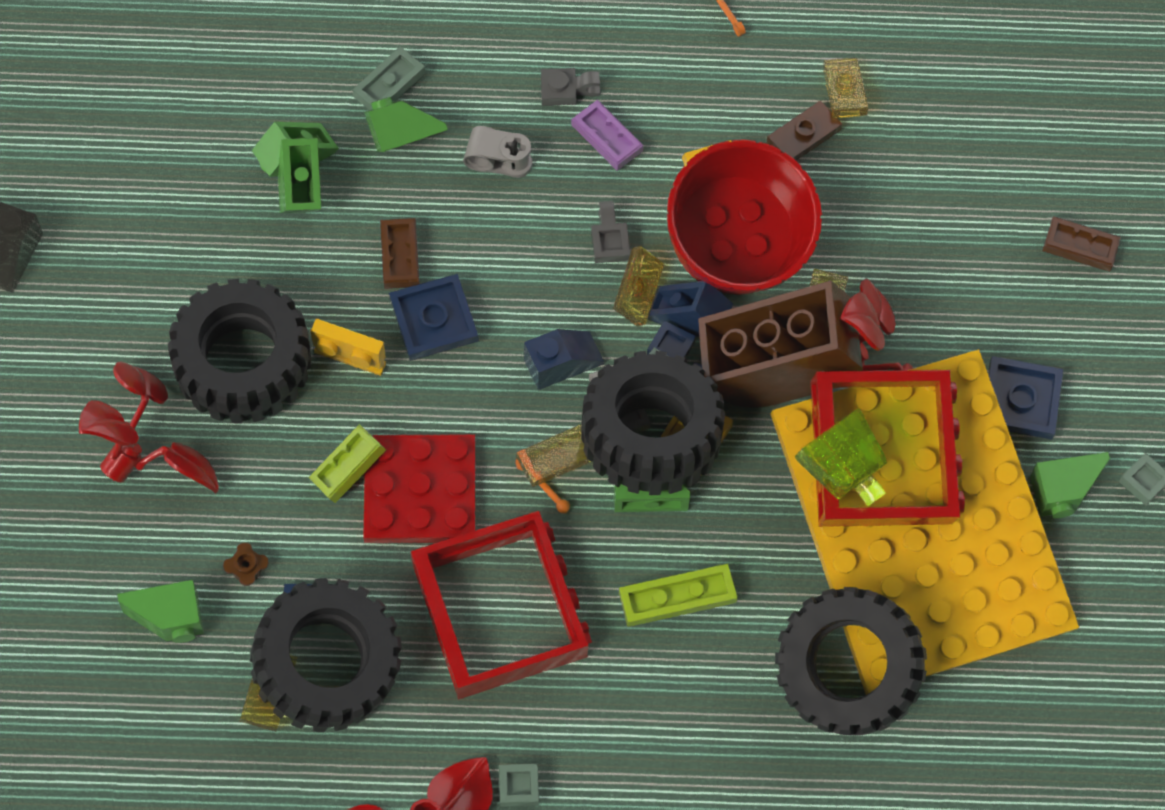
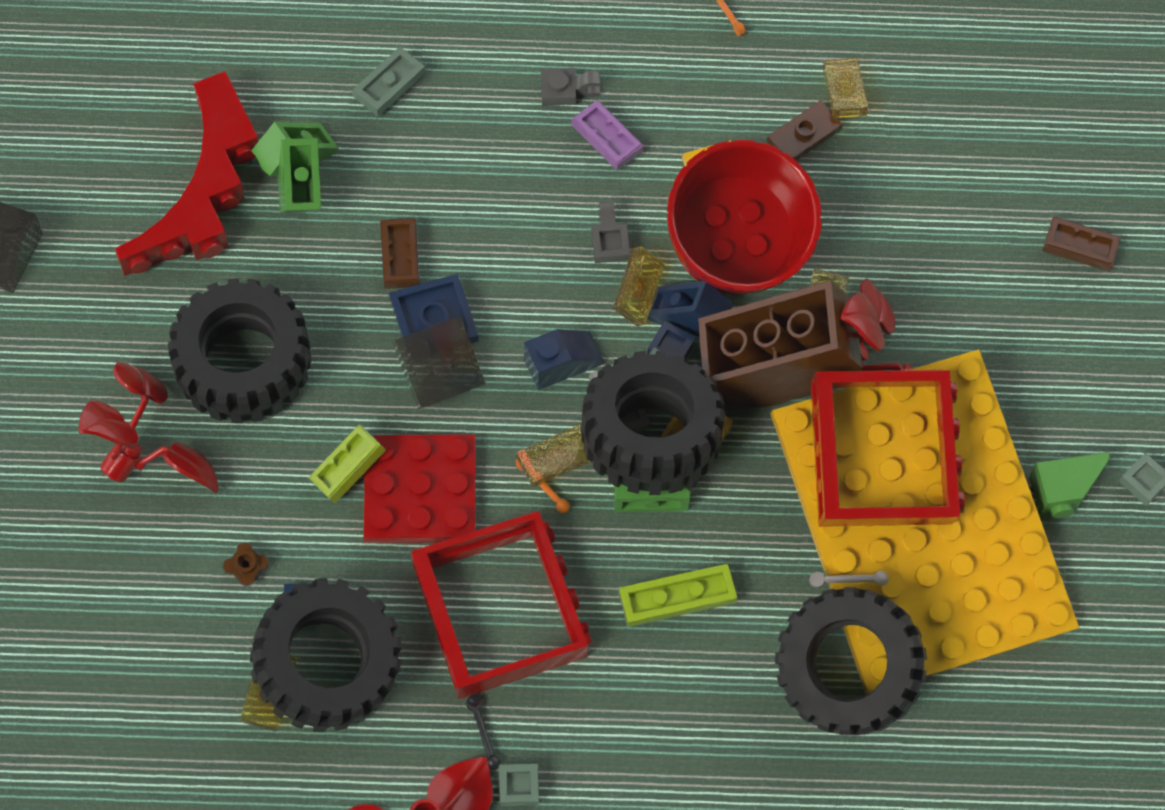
bright green slope [117,580,204,643] -> none
yellow plate [311,318,386,376] -> none
bright green slope [364,97,448,152] -> none
light grey piece [463,126,532,178] -> none
clear neon green torso [795,408,887,506] -> none
dark blue plate [988,356,1063,440] -> none
none -> red arch [114,71,259,276]
none -> clear smoke slope [392,316,486,409]
none -> black hinge [466,695,501,770]
none -> light grey hinge [809,571,889,588]

